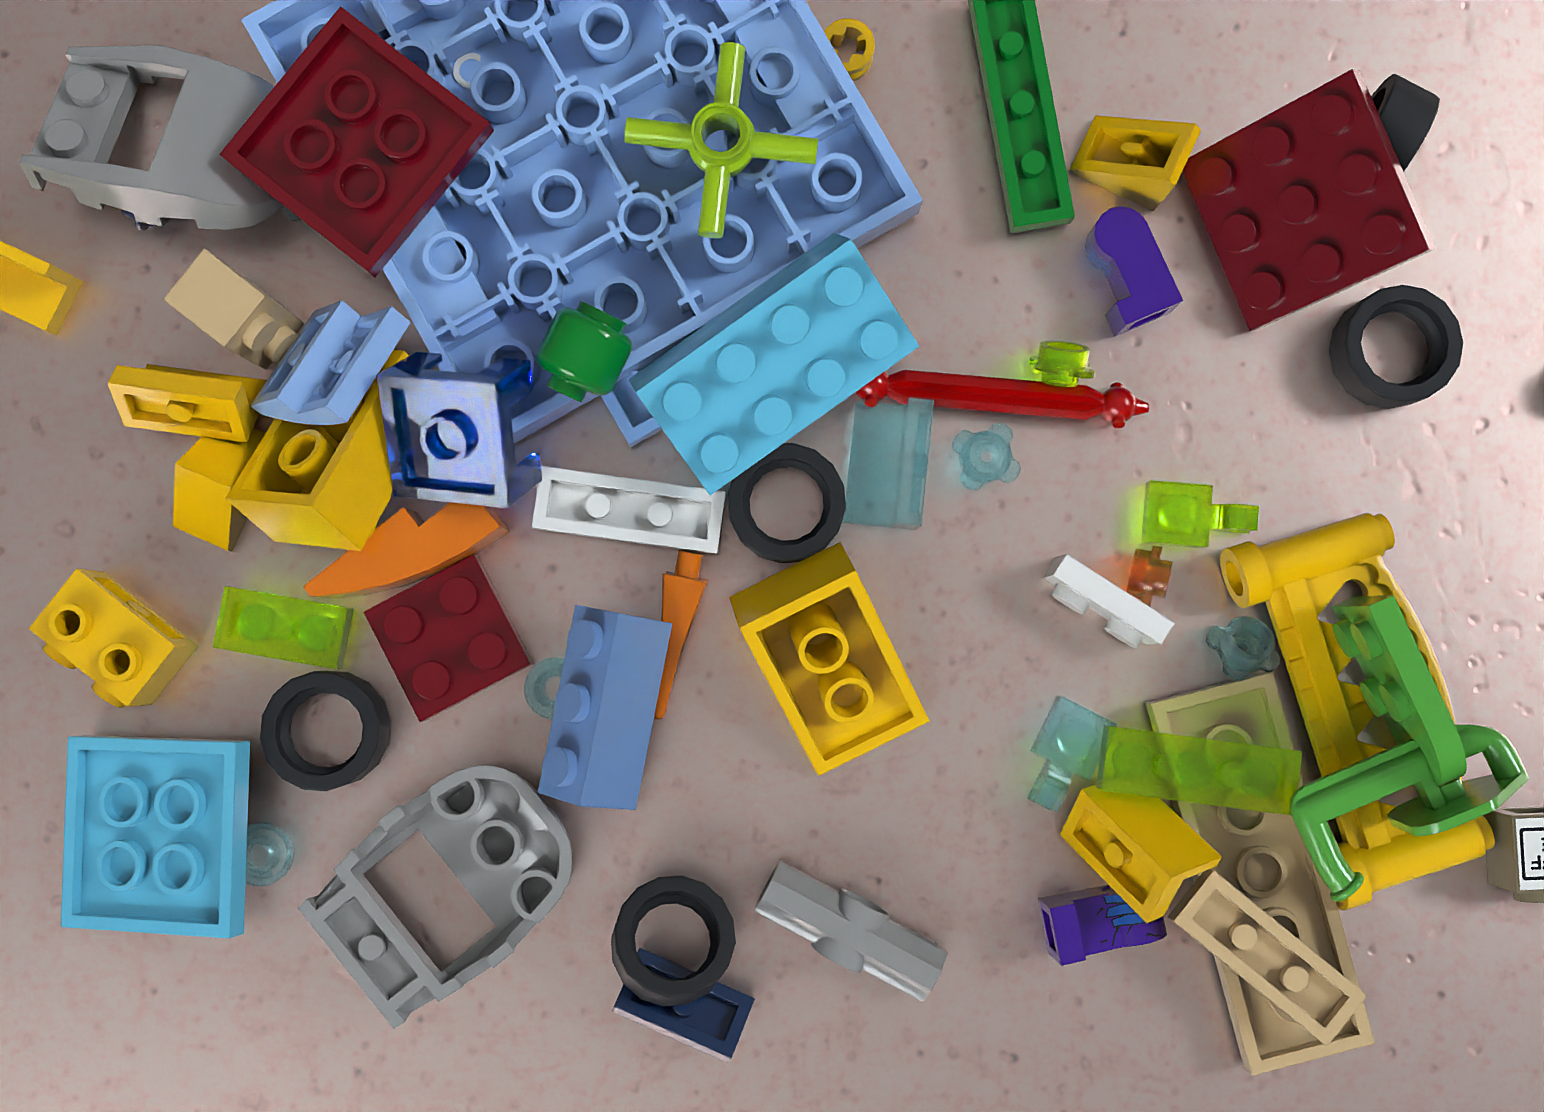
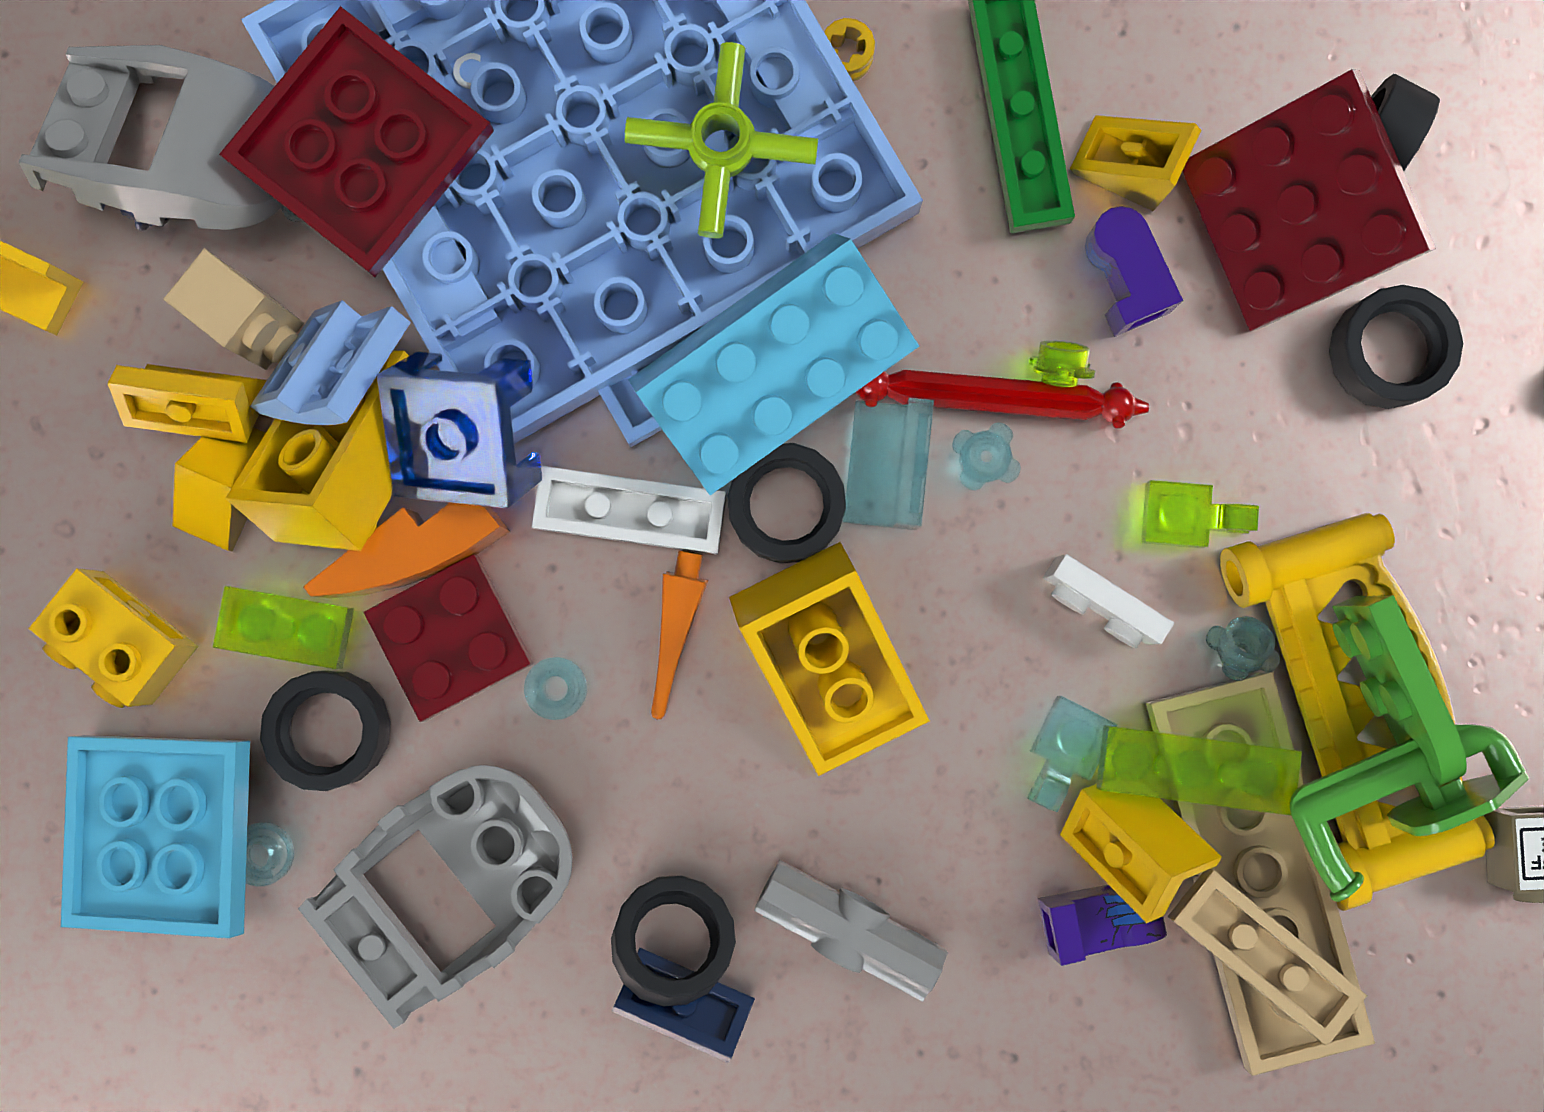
green head [536,301,633,403] -> none
medium blue brick [538,605,672,810] -> none
clear orange plate [1127,545,1173,607] -> none

